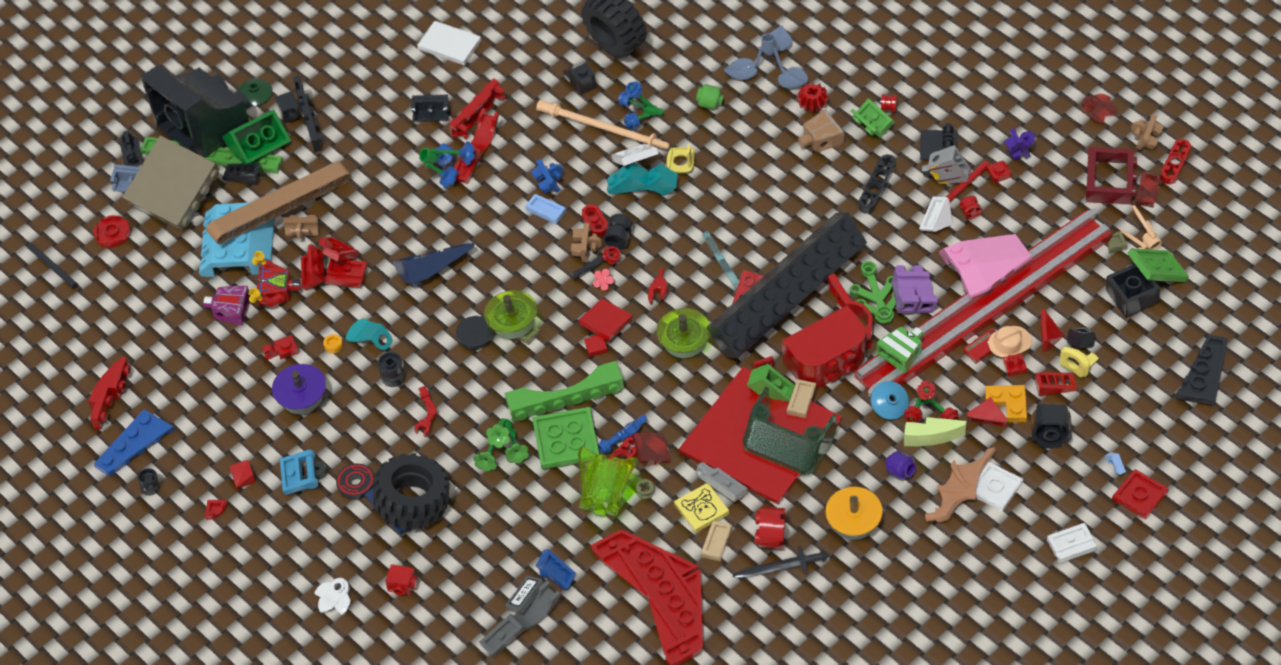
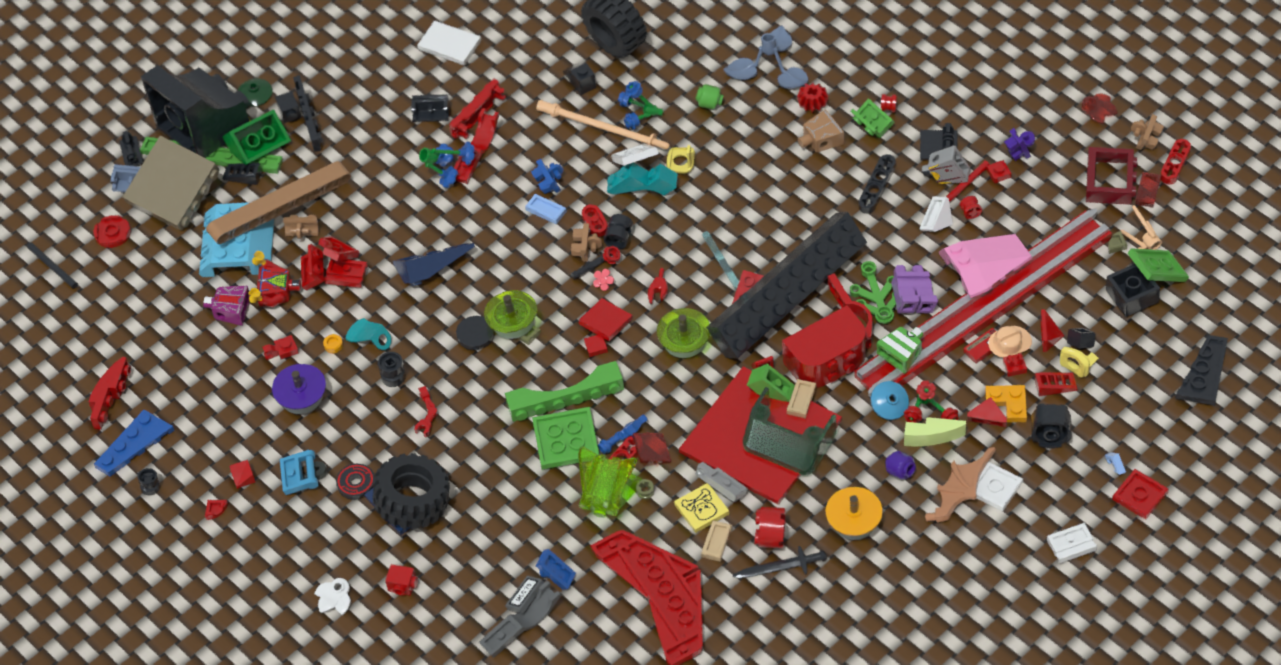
bright green plant [473,418,529,472] -> none

